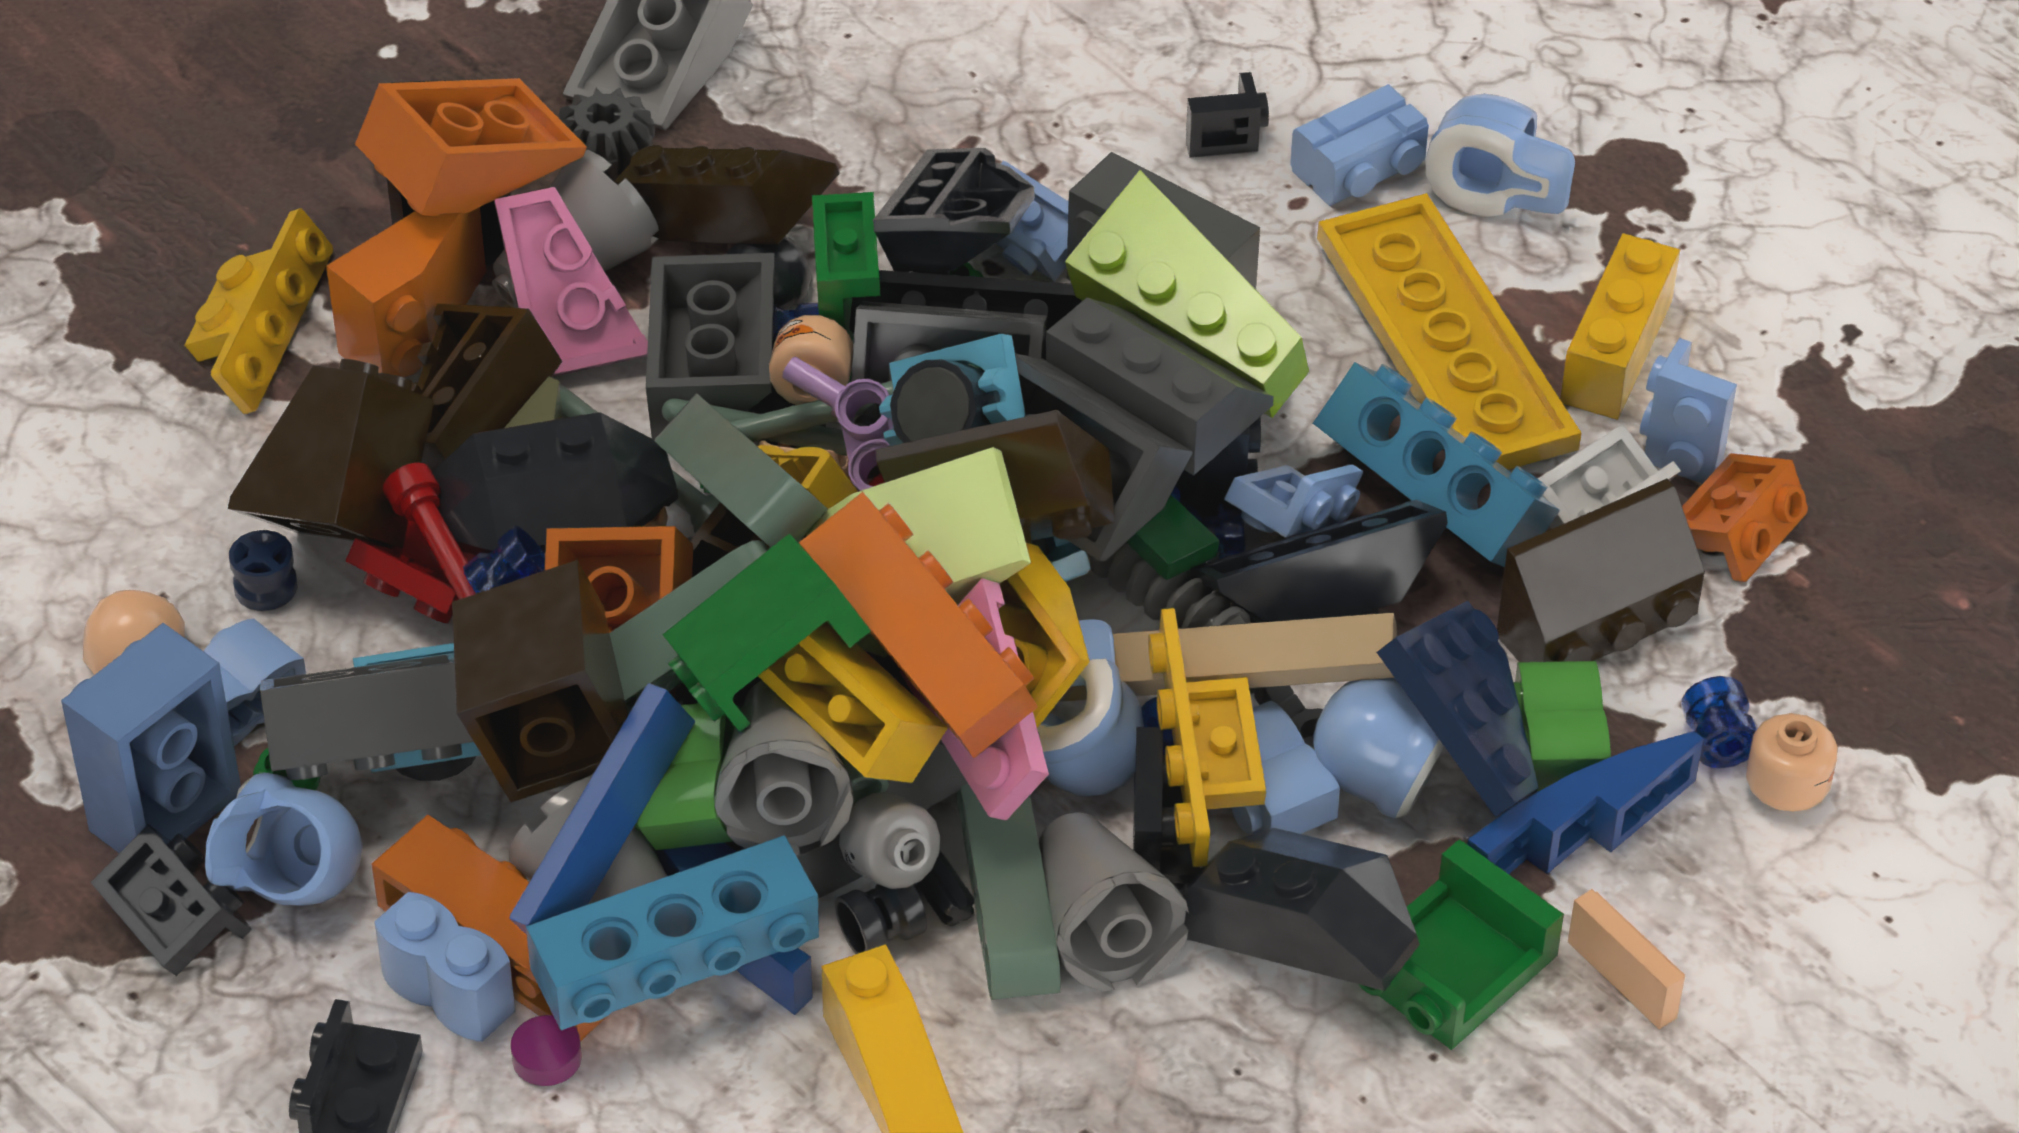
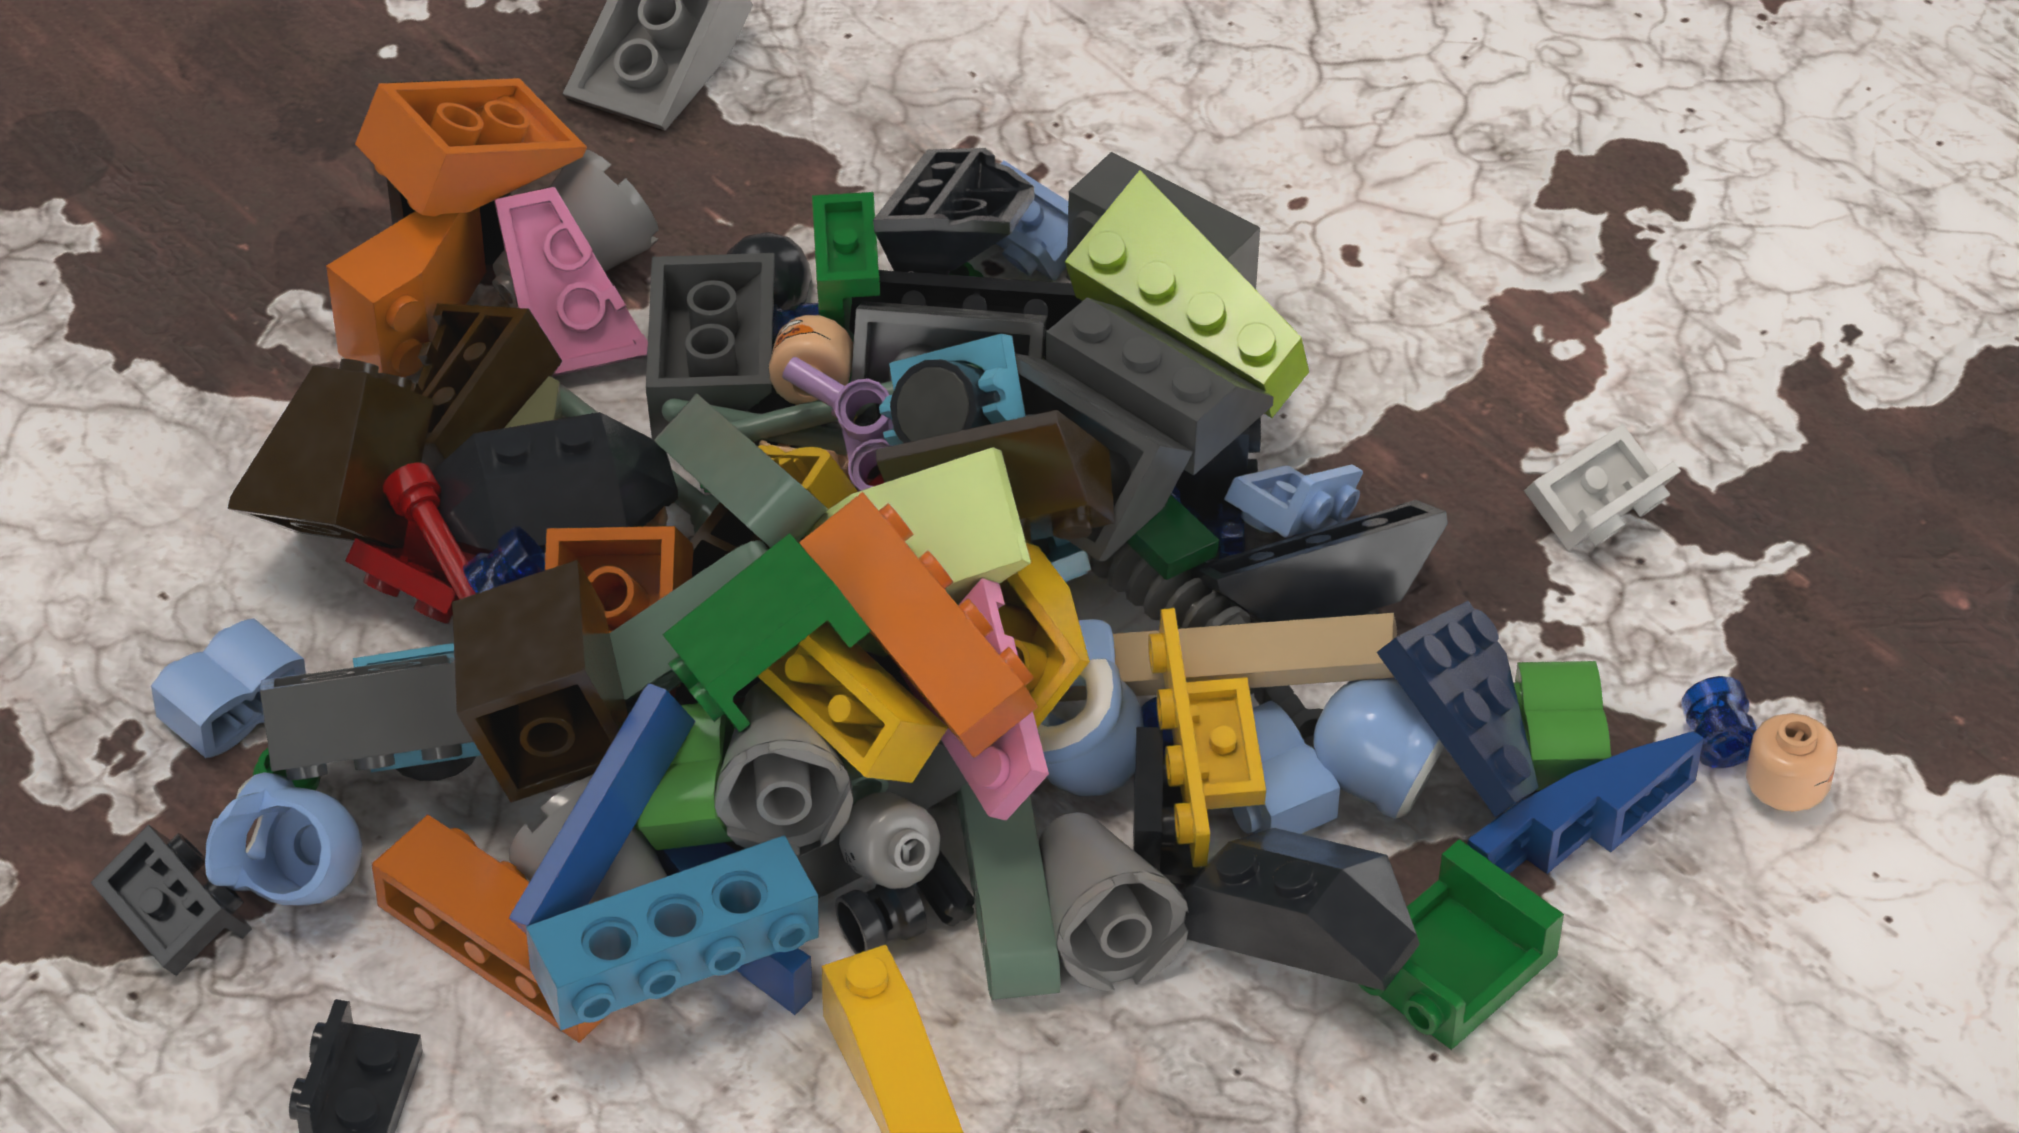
medium blue brick [61,623,241,853] -> none
light nougat hair [83,590,185,675] -> none
yellow bracket [184,208,333,414] -> none
dark blue wheel [229,530,298,611] -> none
light blue brick [374,892,515,1042] -> none
magenta tile [510,1015,582,1086] -> none
dark grey gear [559,87,655,182] -> none
dark brown slope [614,145,840,245] -> none
black bracket [1186,72,1269,158] -> none
light blue brick [1290,84,1429,206] -> none
dark azure brick [1312,362,1560,567] -> none
yellow plate [1317,193,1582,470] -> none
light blue piece [1426,93,1575,217] -> none
slope [1497,478,1705,662] -> none
yellow brick [1560,233,1680,420] -> none
light nougat tile [1568,889,1685,1030] -> none
light blue bracket [1639,338,1737,484] -> none
orange bracket [1682,453,1808,582] -> none

